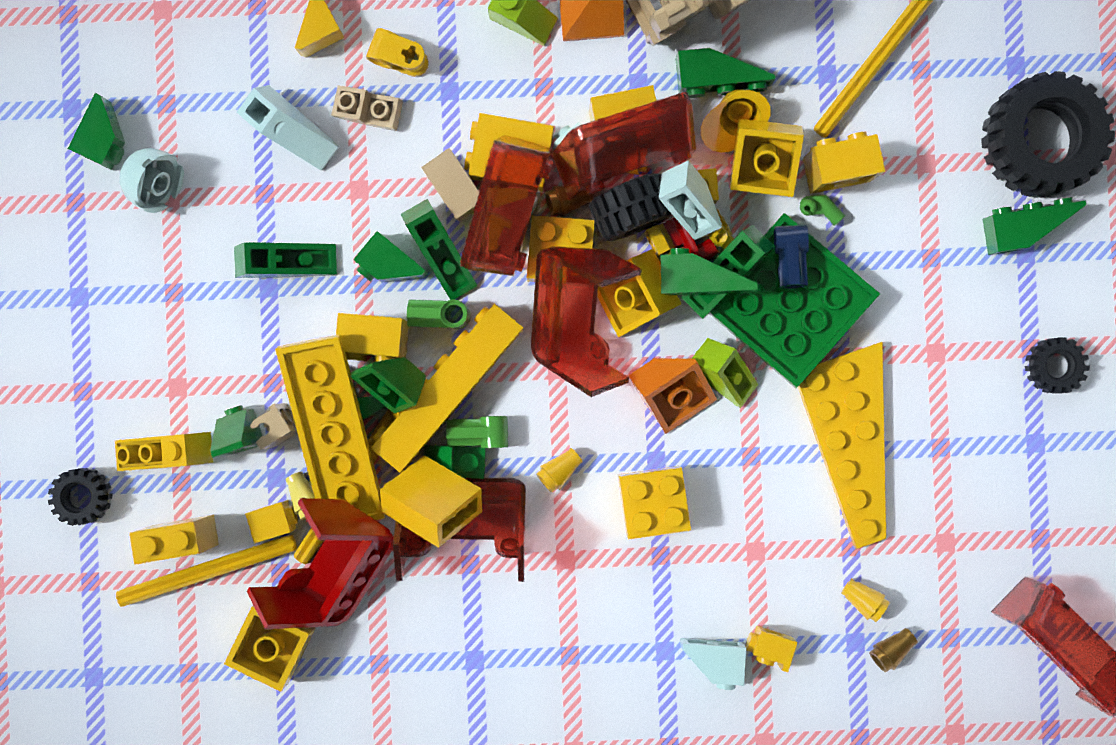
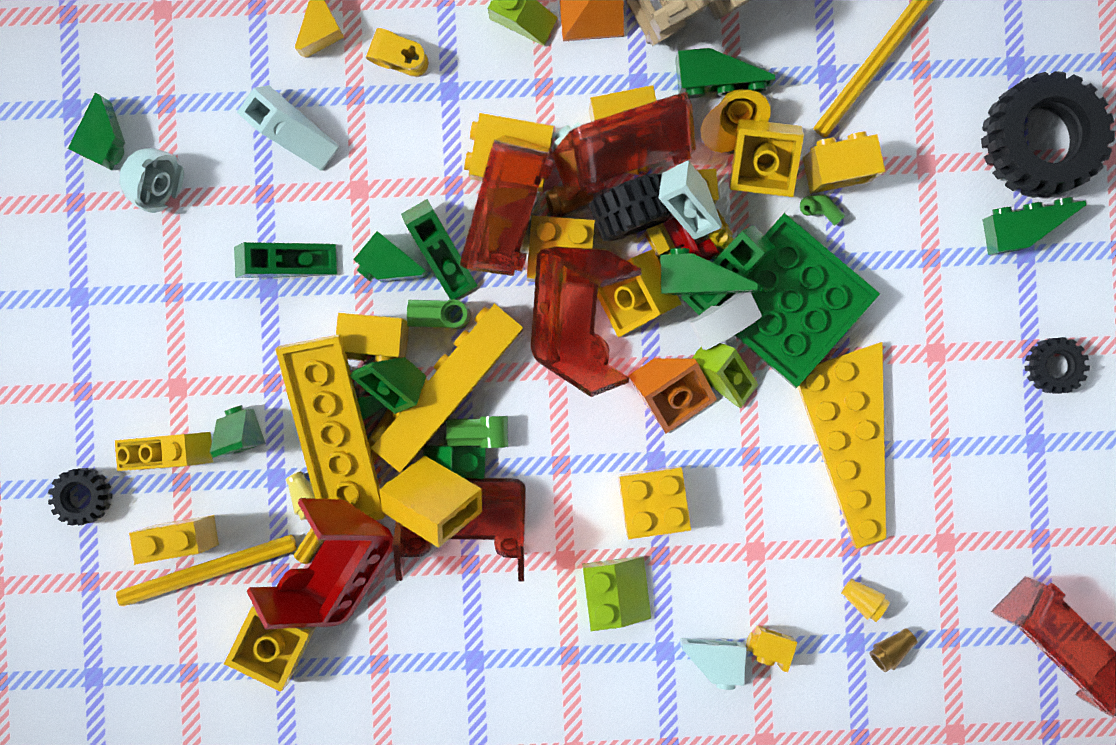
yellow brick [245,500,298,544] -> none
tan hinge [251,403,297,450] -> none
tan slope [331,85,403,131] -> none
tan hinge [421,148,485,222] -> none
yellow cone [536,448,583,493] -> none
dark blue piece [774,225,809,289] -> none
none -> lime slope [582,556,651,631]
none -> white slope [690,293,762,350]

